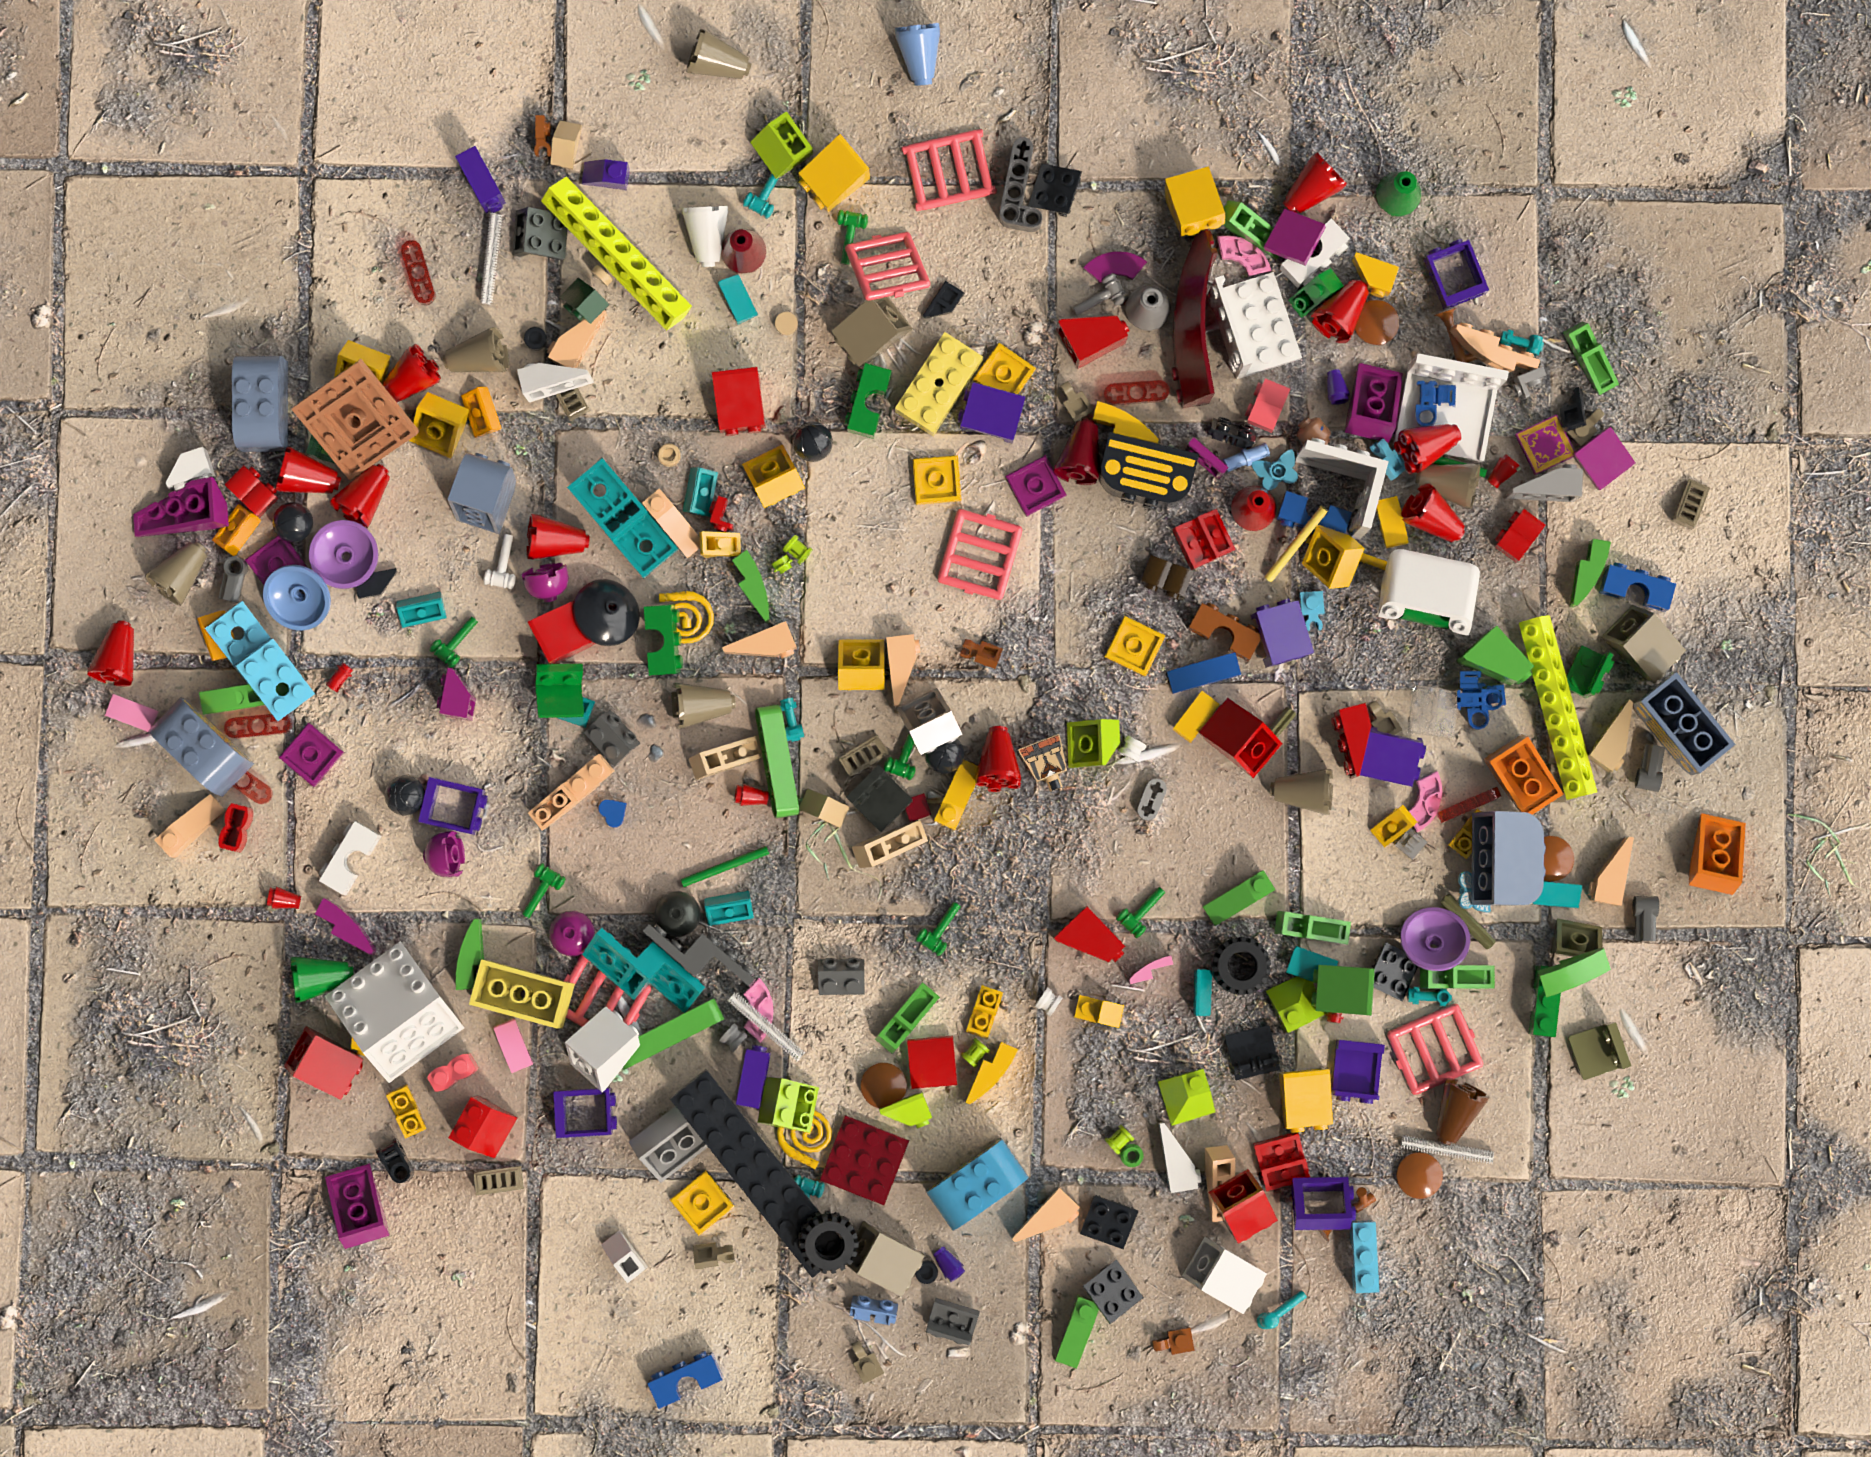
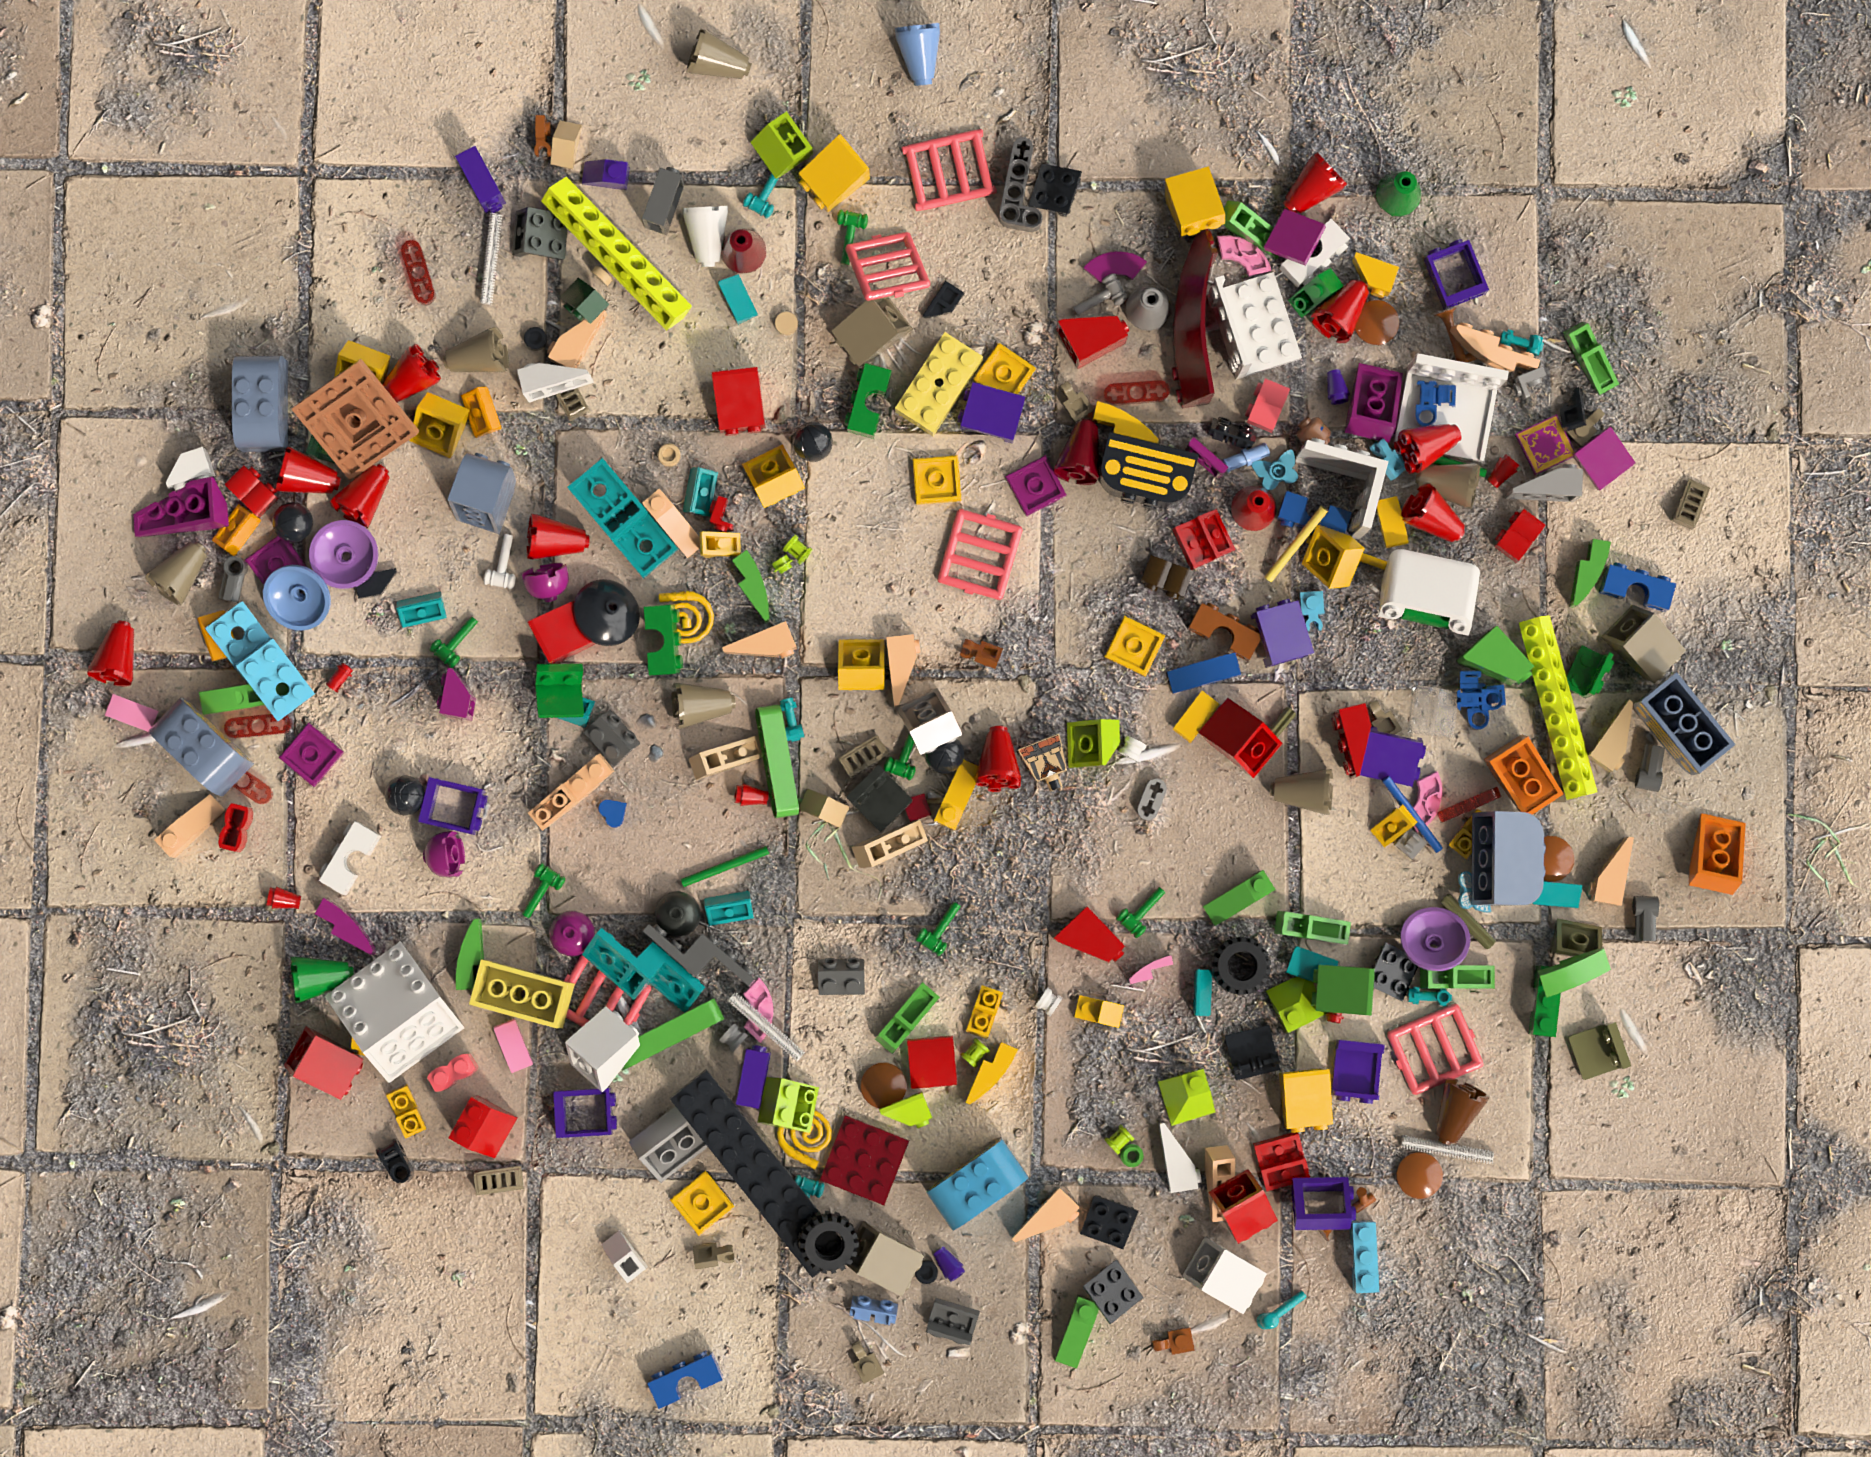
magenta slope [325,1163,390,1249] -> none
none -> dark grey window [642,167,685,236]
none -> blue bar [1382,776,1443,853]

